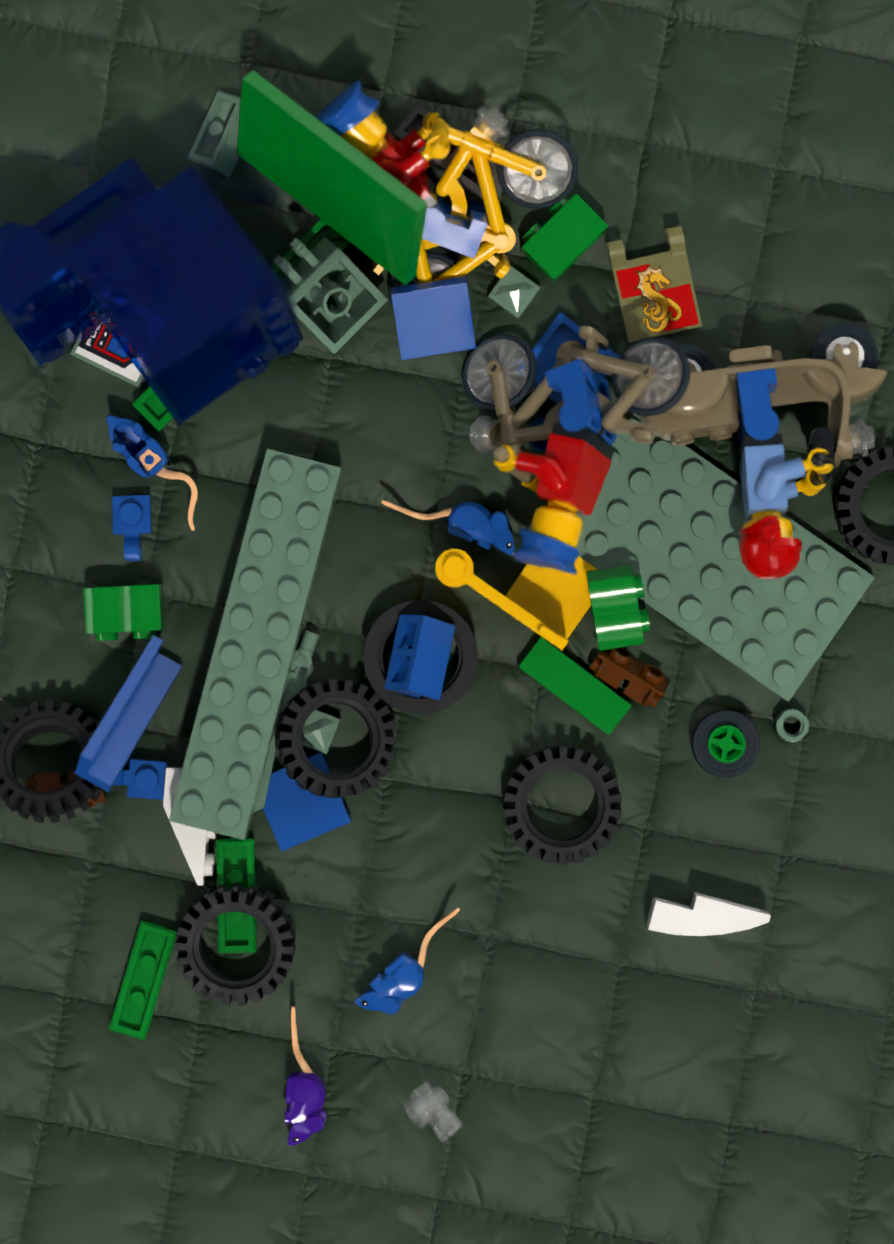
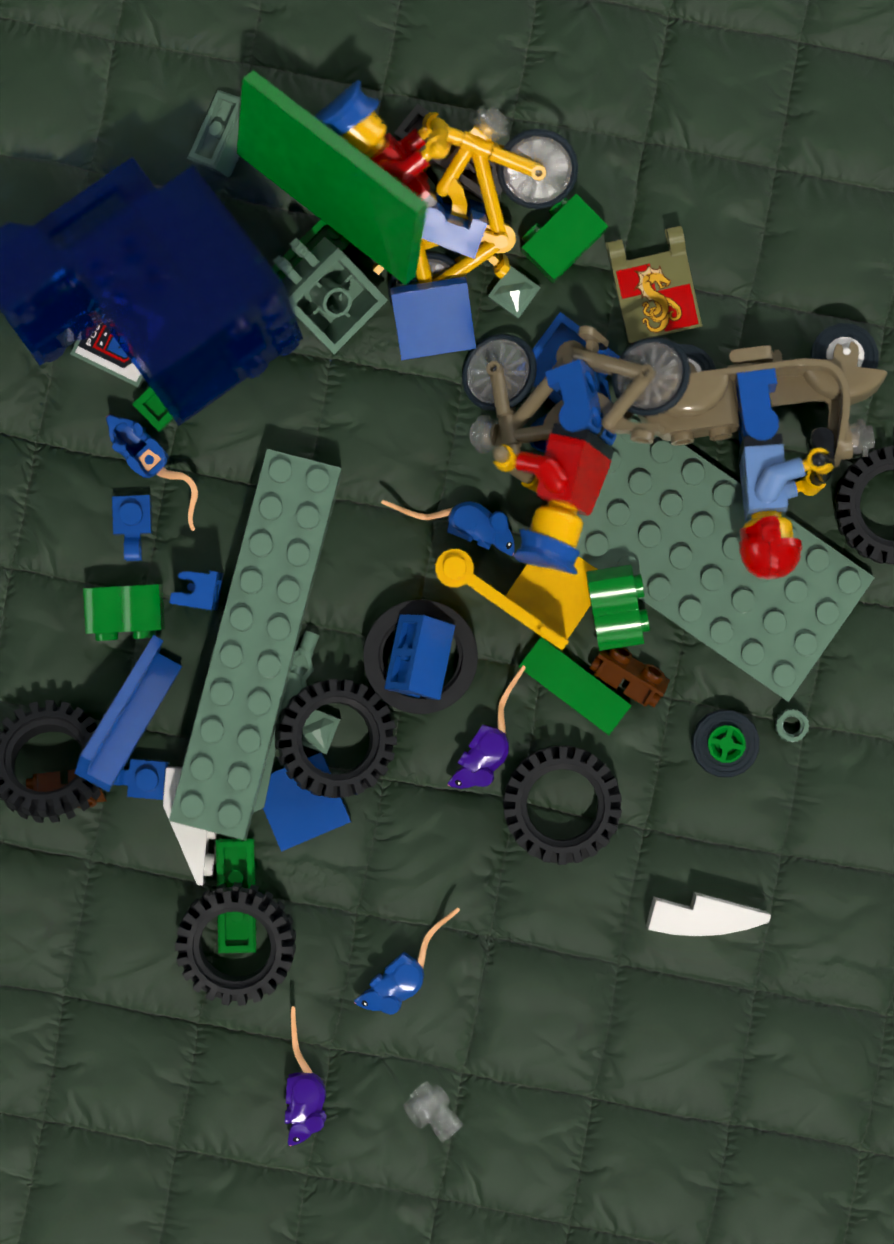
green tile [108,919,178,1041] -> none
none -> blue hinge [170,571,224,610]
none -> dark purple animal [447,665,526,789]

